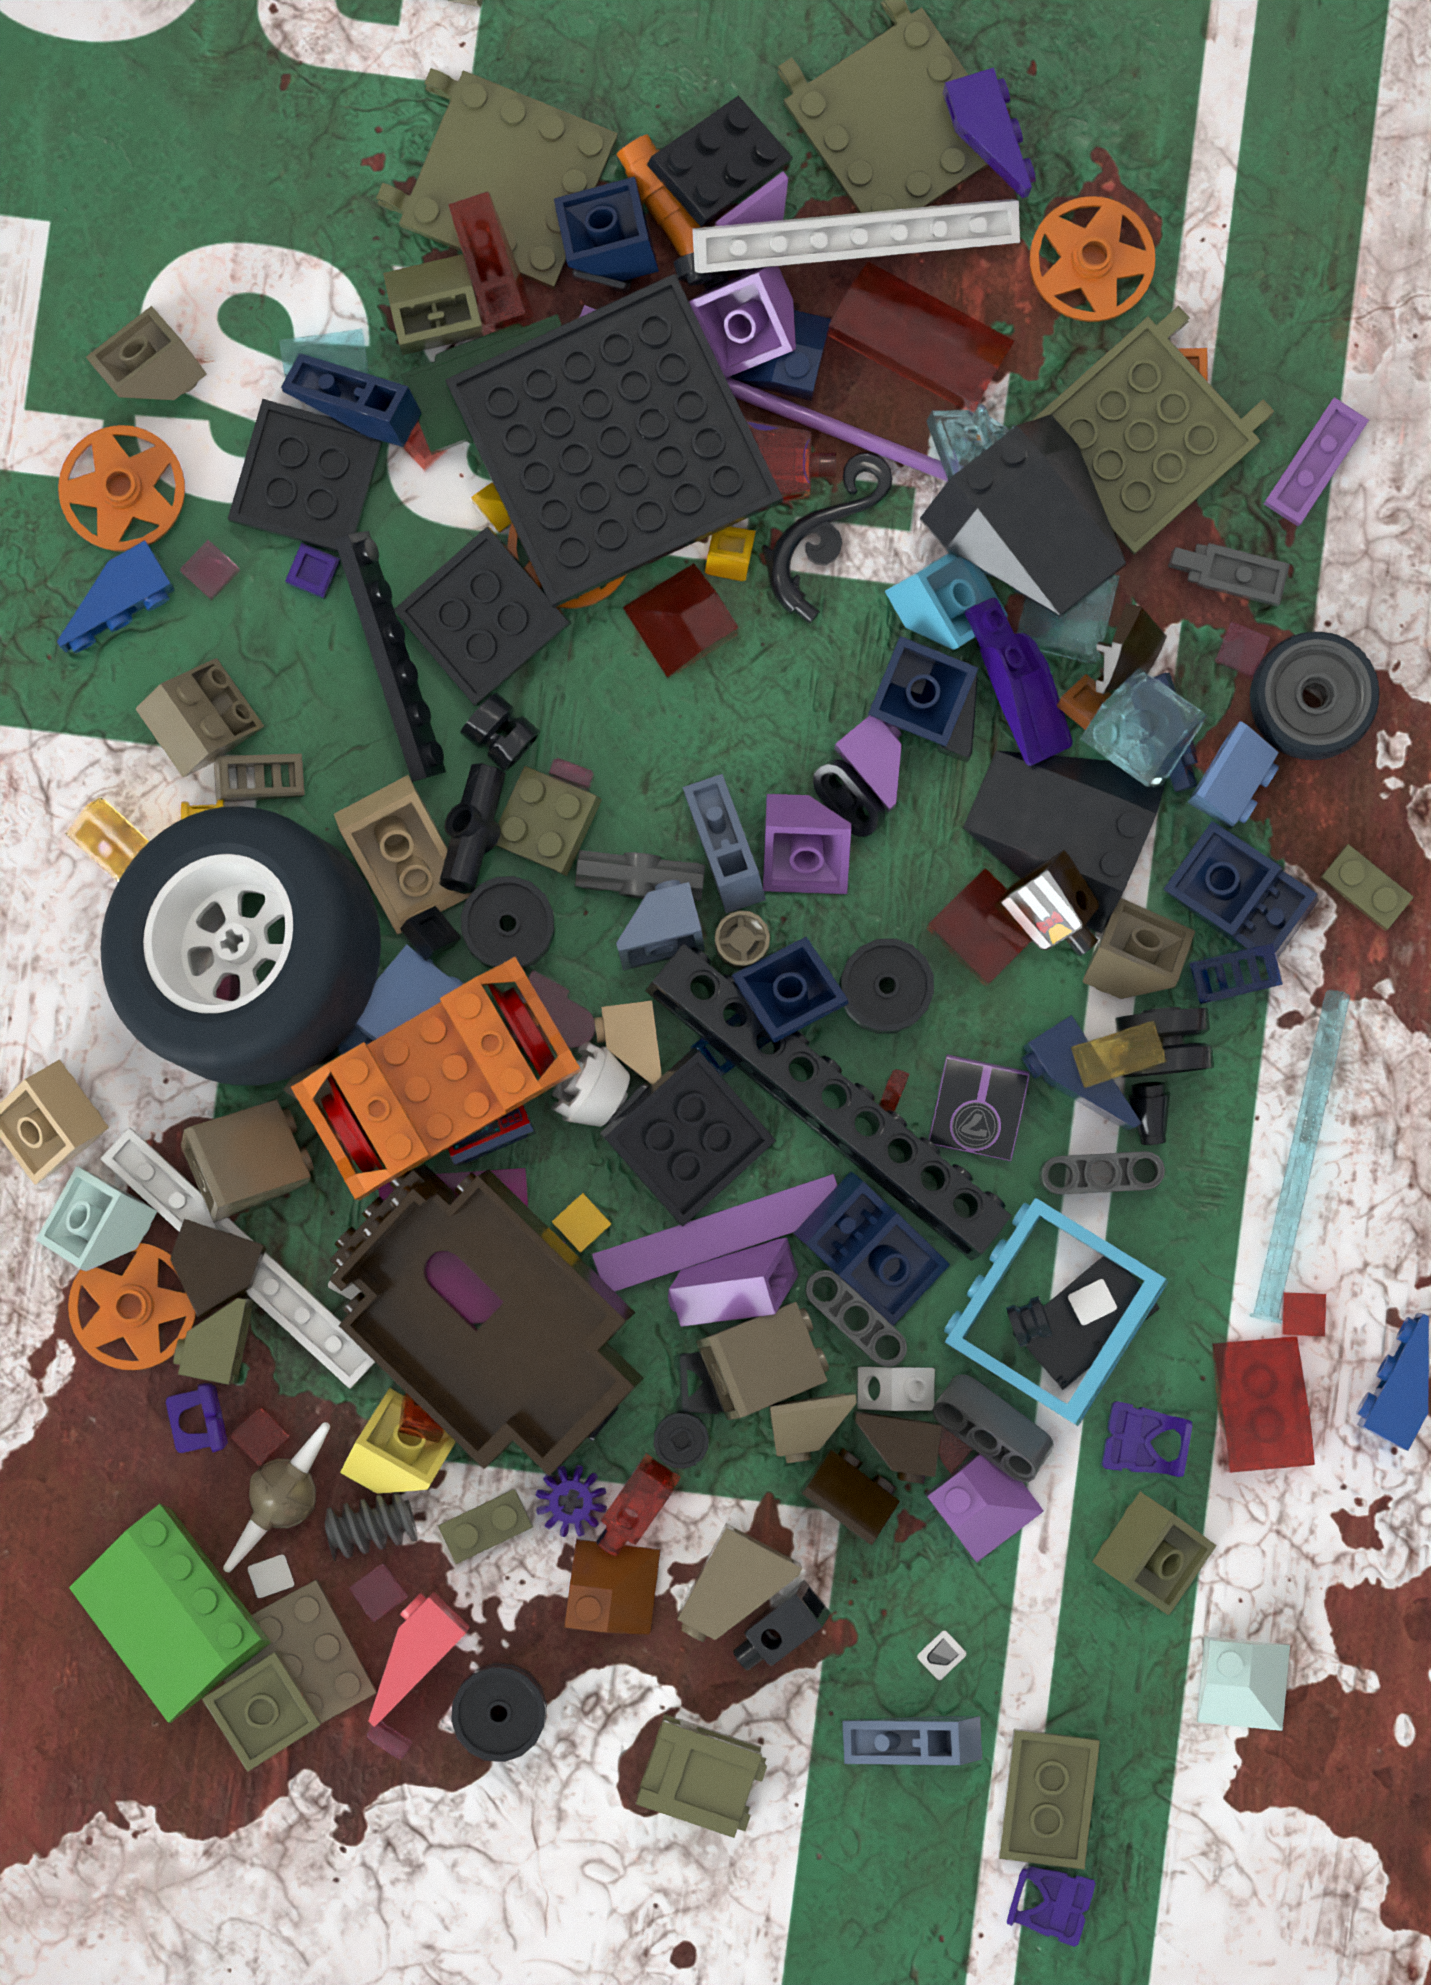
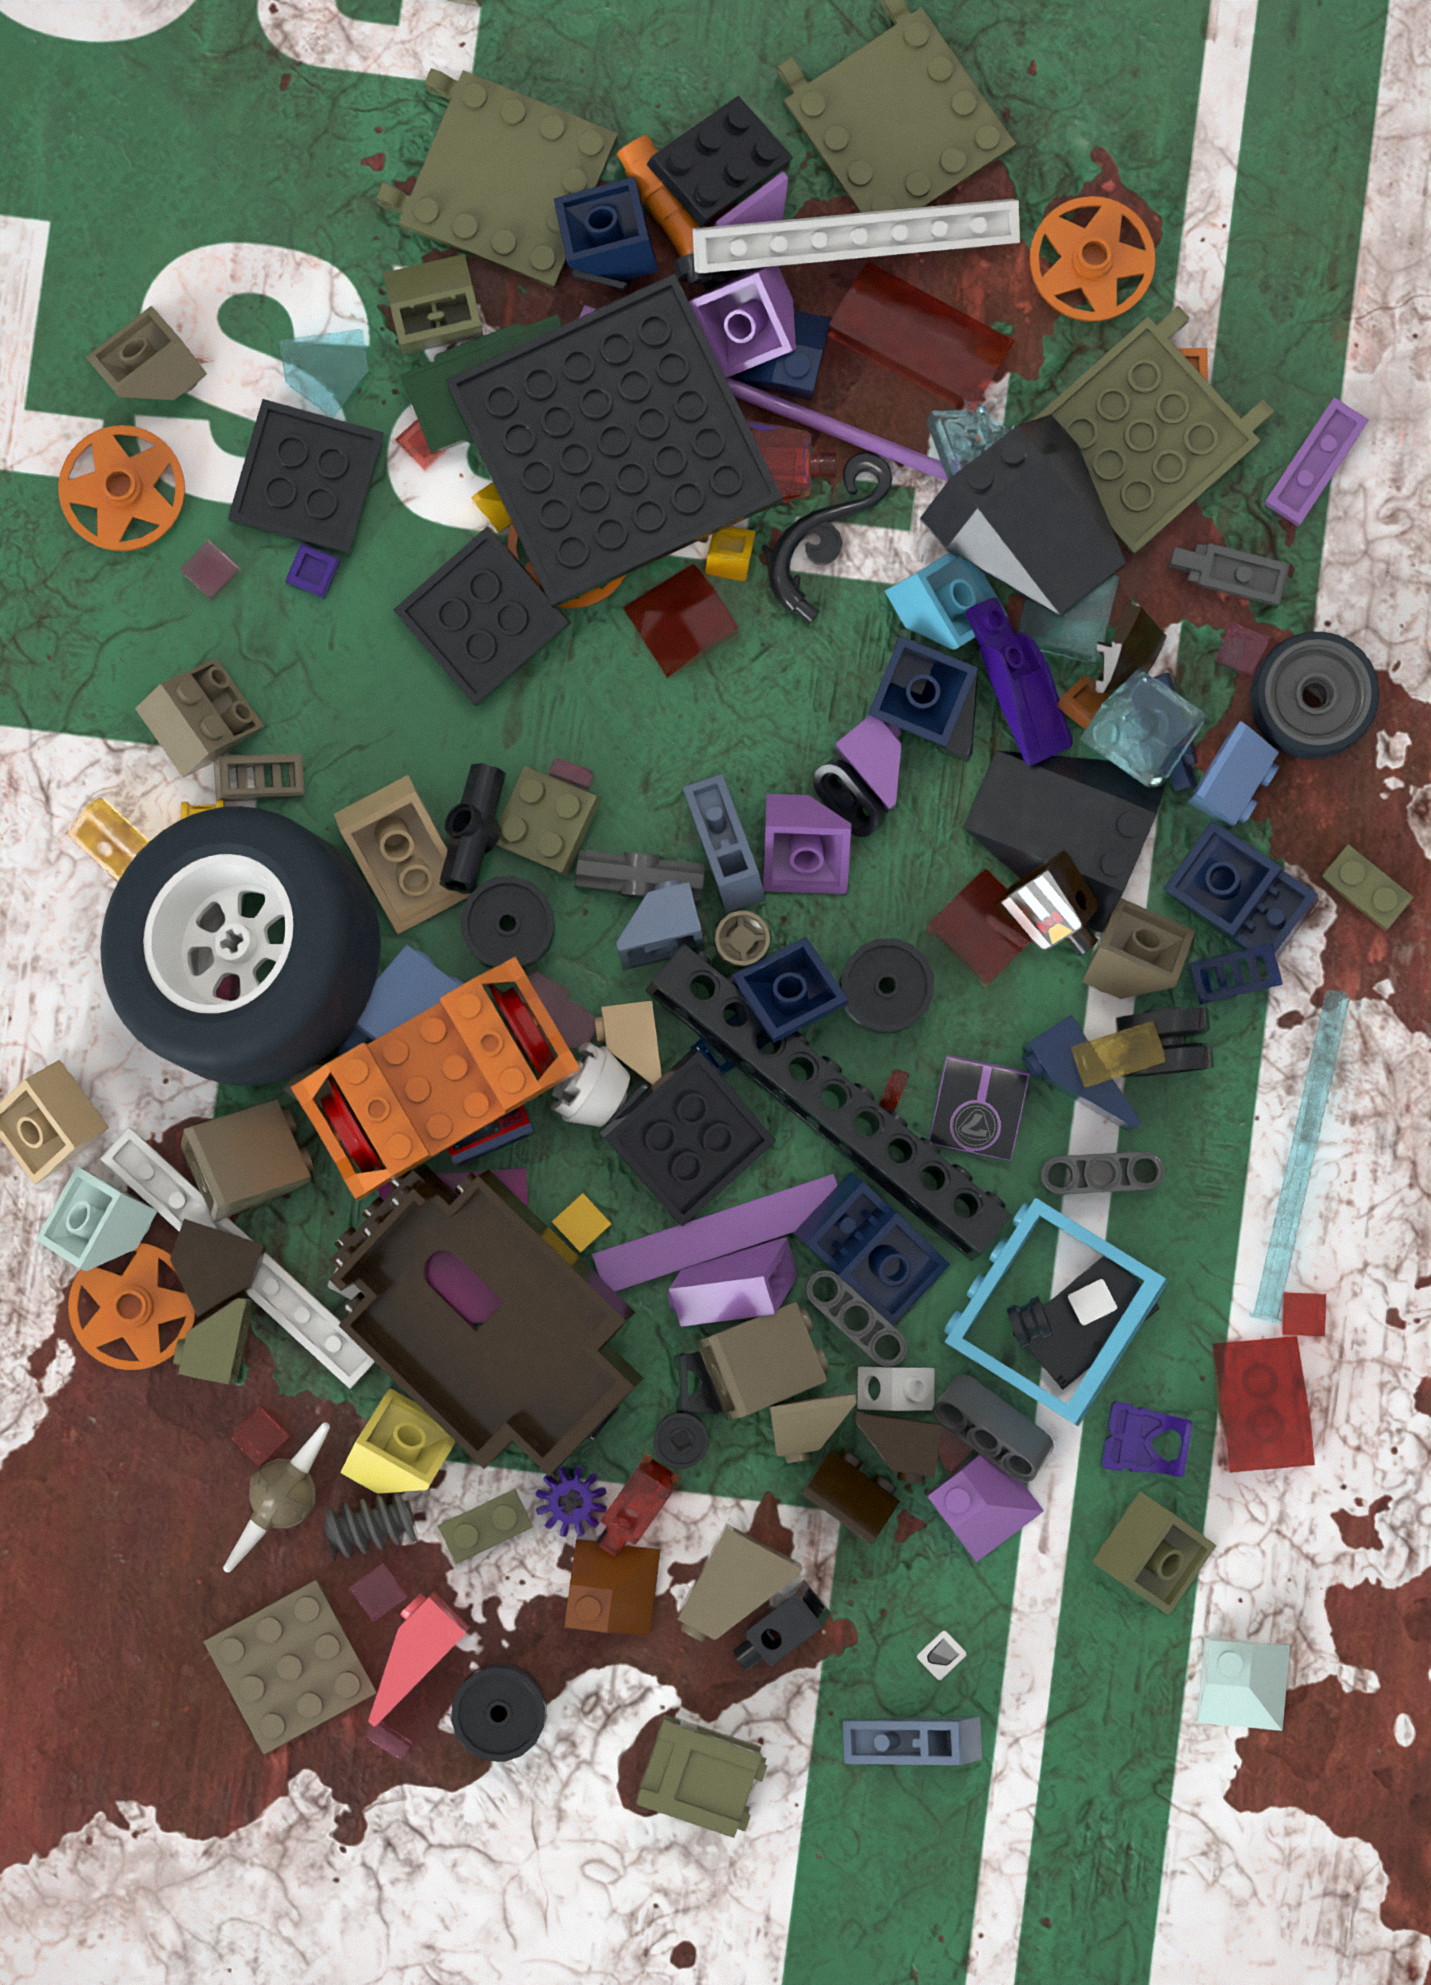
blue slope [57,540,175,653] -> none
bright green slope [69,1504,271,1723] -> none
dark purple piece [166,1383,228,1453] -> none
olive plate [202,1651,322,1772] -> none
white sticker [248,1555,294,1598] -> none
dark blue slope [281,353,422,447] -> none
black plate [334,531,446,782] -> none
clear red tile [398,1393,443,1443] -> none
black plate [400,905,461,961] -> none
clear red slope [448,191,534,330] -> none
black wheel [460,692,541,772] -> none
dark purple slope [943,67,1036,199] -> none
olive plate [998,1728,1100,1870] -> none
dark purple piece [1006,1865,1096,1947] -> none
black cone [1128,1082,1170,1145] -> none
blue slope [1356,1313,1429,1451] -> none

